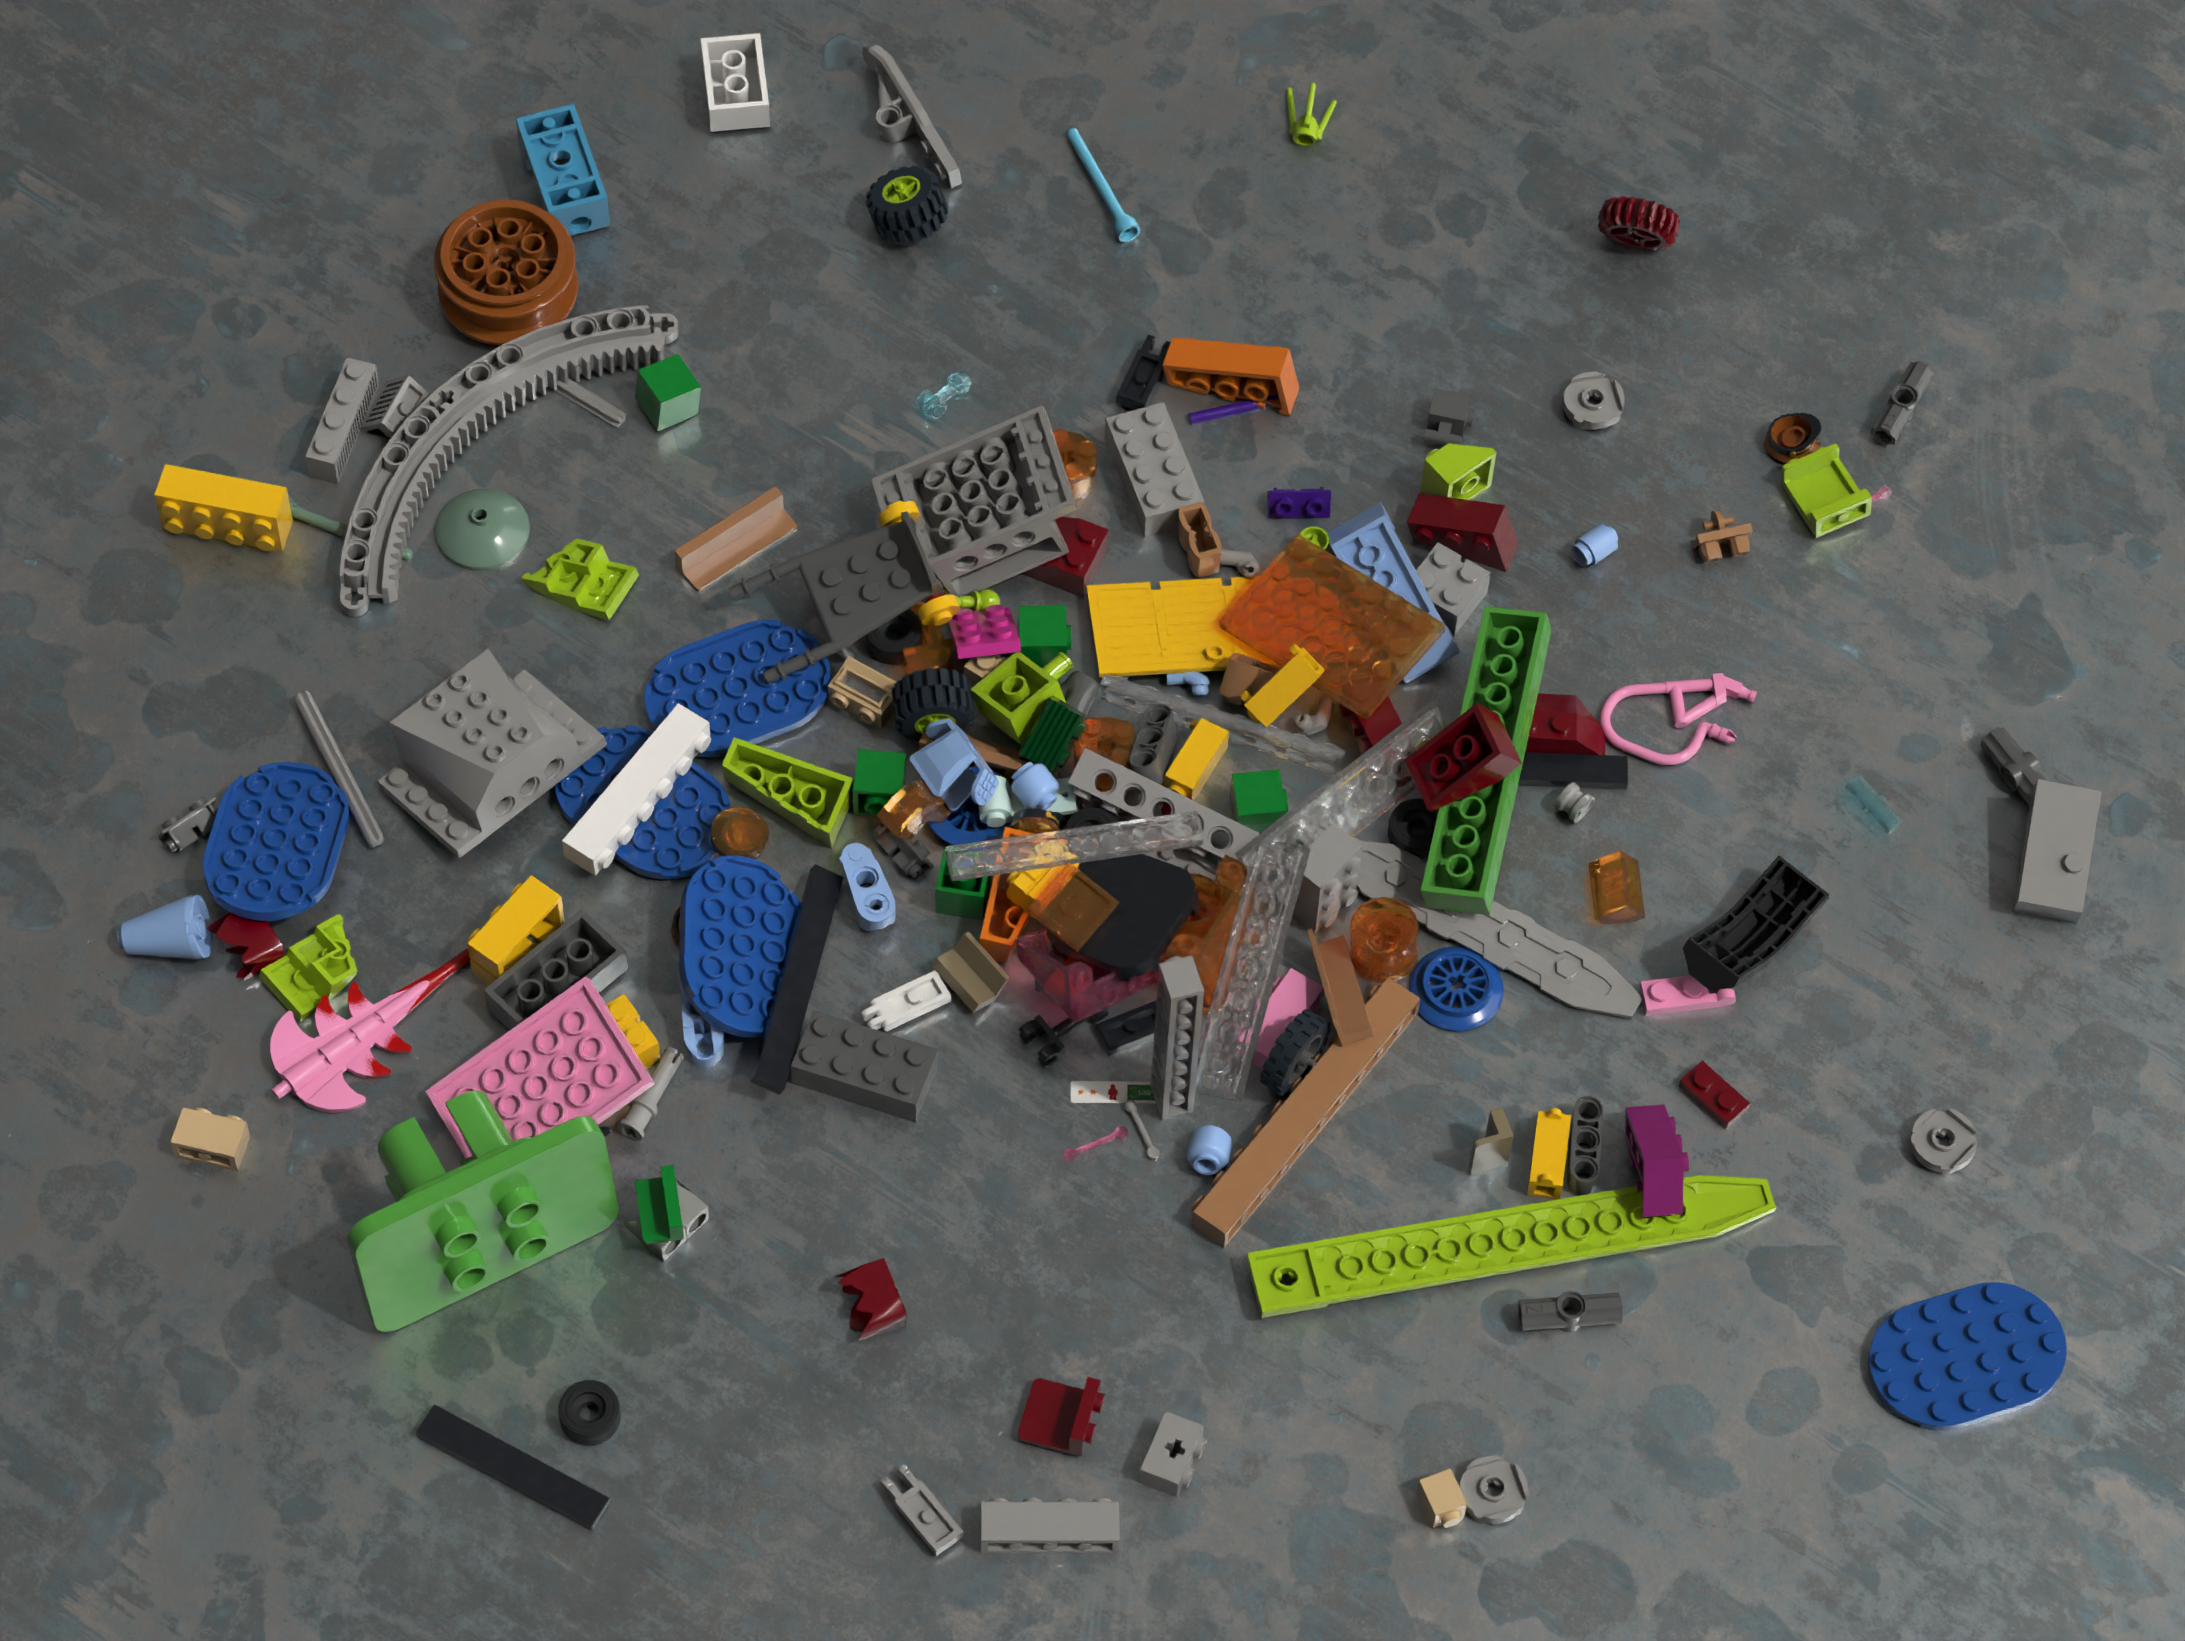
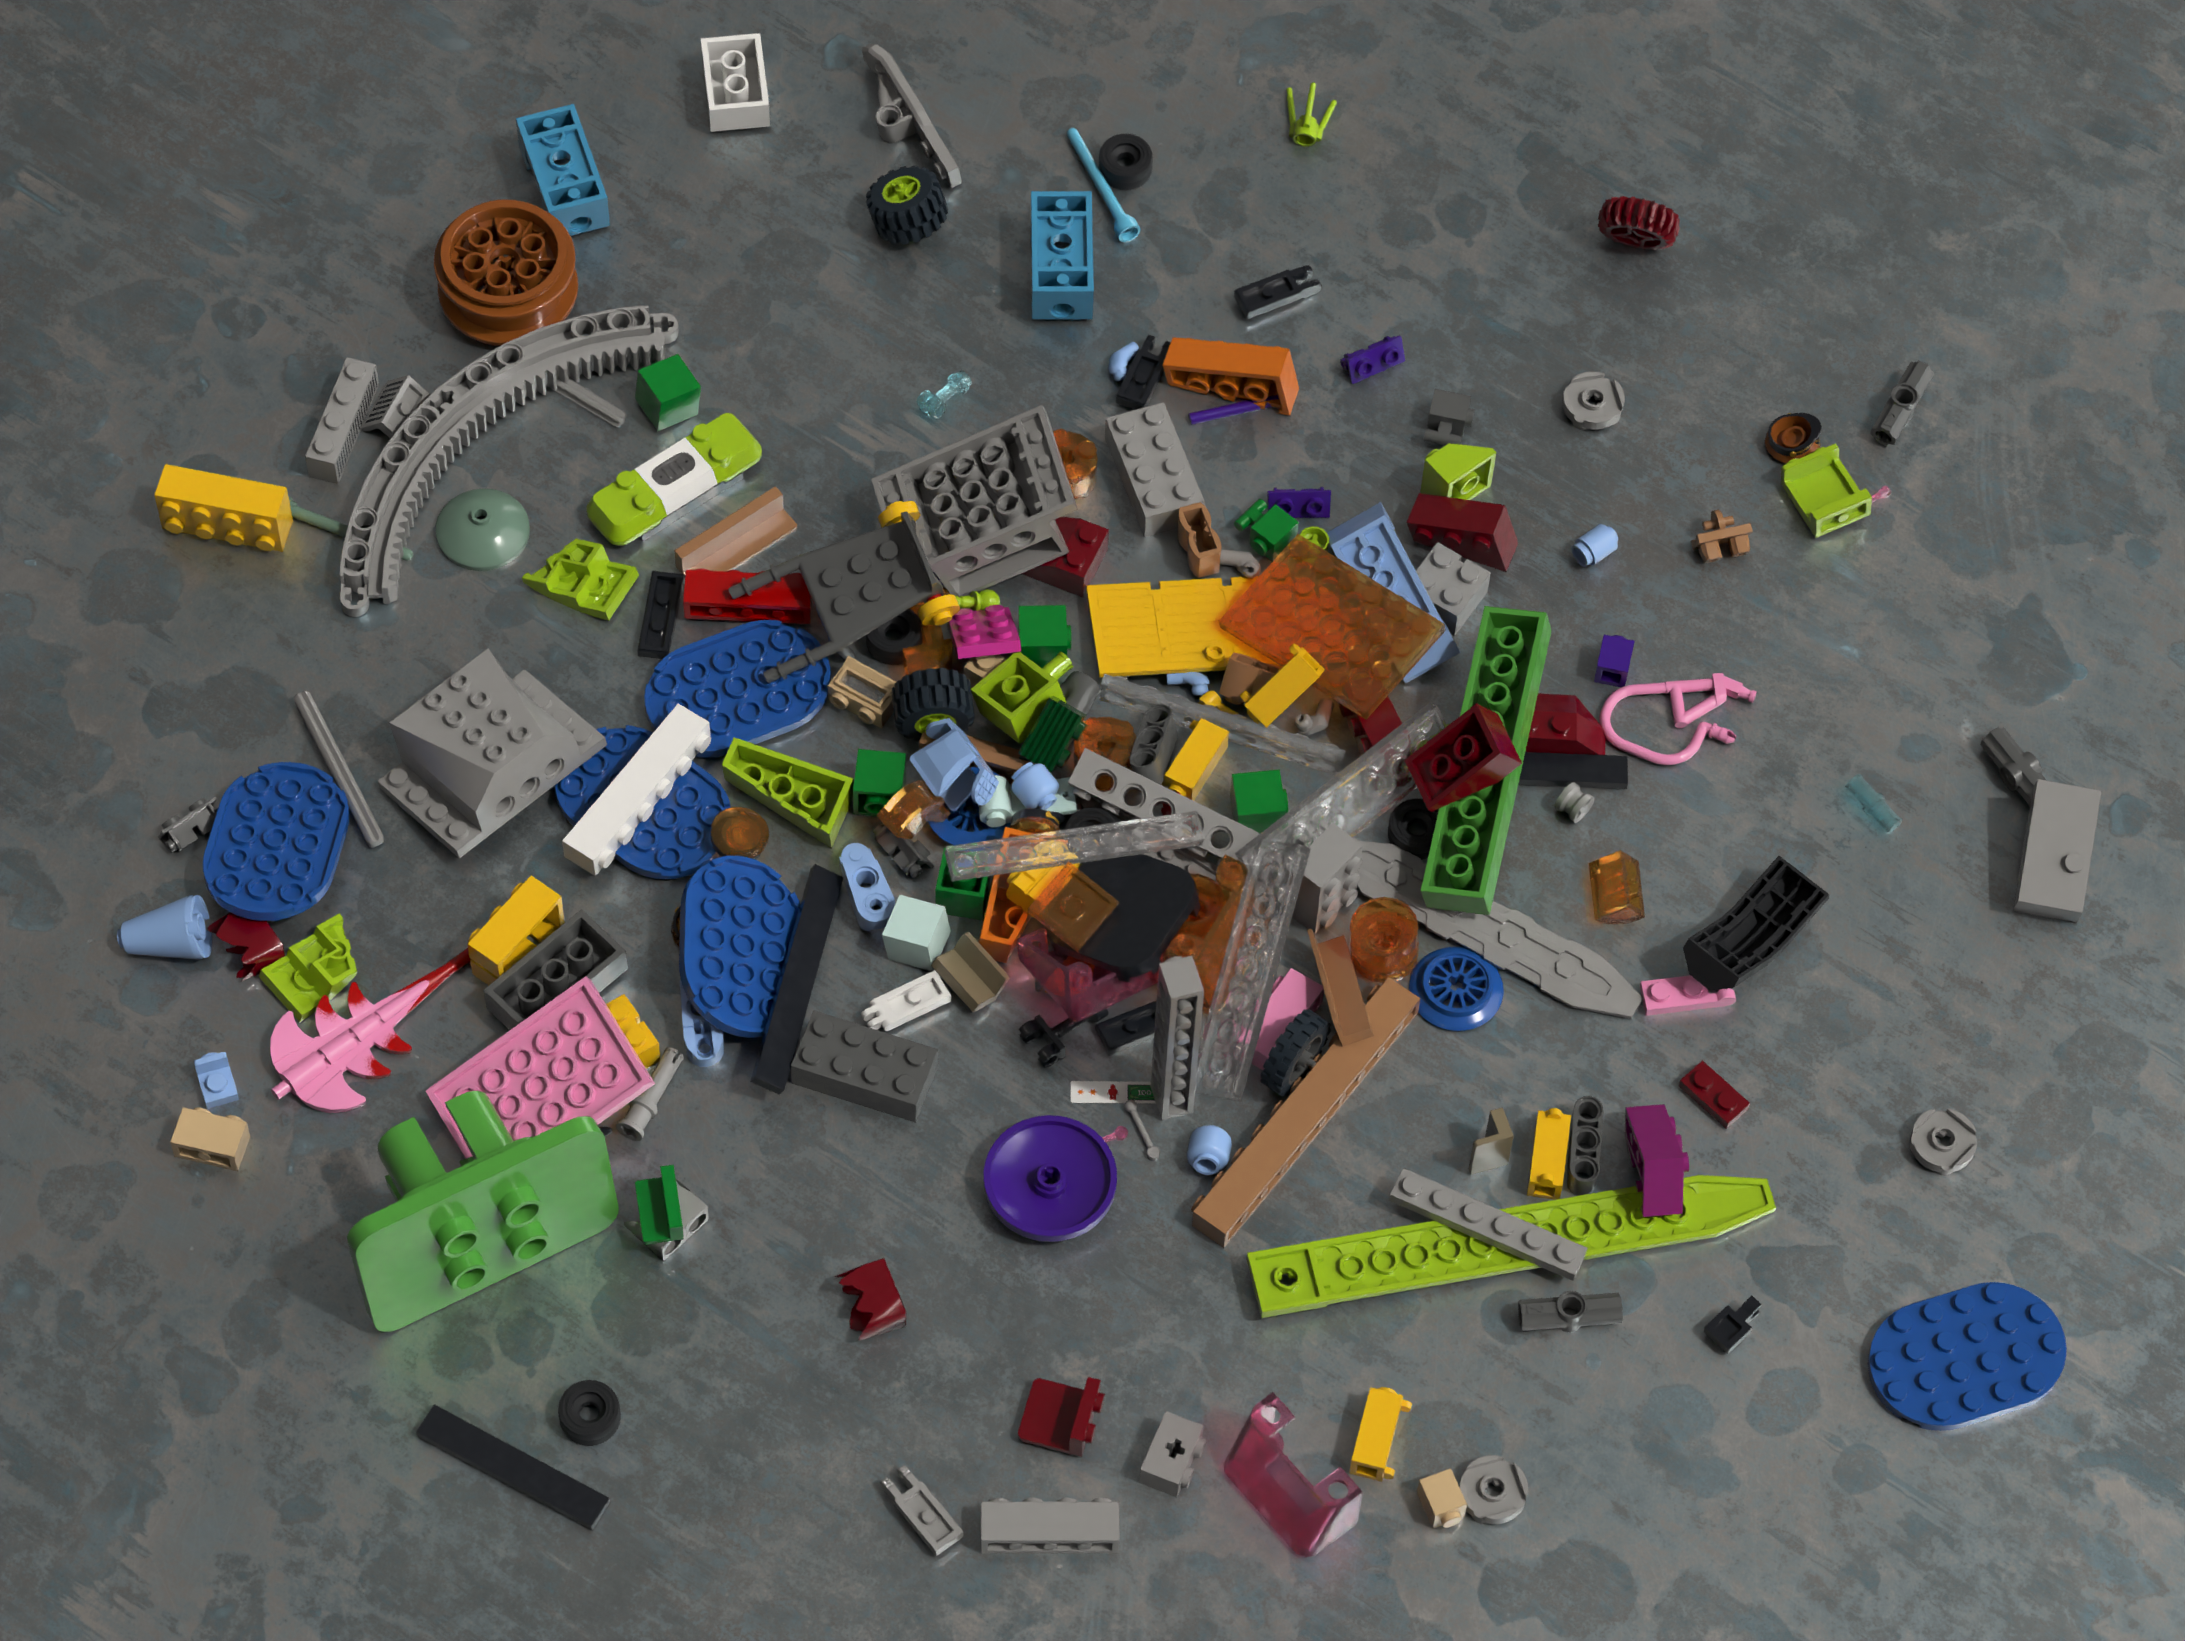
none -> light blue bracket [194,1052,239,1109]
none -> lime piece [586,413,762,546]
none -> black tile [637,571,684,659]
none -> red brick [683,568,812,624]
none -> light aqua head [882,894,951,971]
none -> dark purple dish [983,1115,1117,1242]
none -> dark azure plate [1030,191,1094,319]
none -> black tyre [1098,134,1153,190]
none -> light blue arm [1108,342,1139,382]
none -> yellow hand [1197,691,1242,722]
none -> clear pink windscreen [1224,1392,1363,1557]
none -> black hinge [1234,265,1322,320]
none -> green brick [1234,499,1299,562]
none -> dark purple hinge [1340,335,1405,384]
none -> yellow brick [1349,1387,1412,1482]
none -> light grey plate [1389,1168,1588,1281]
none -> dark purple brick [1594,634,1635,688]
none -> black plate [1704,1296,1762,1354]

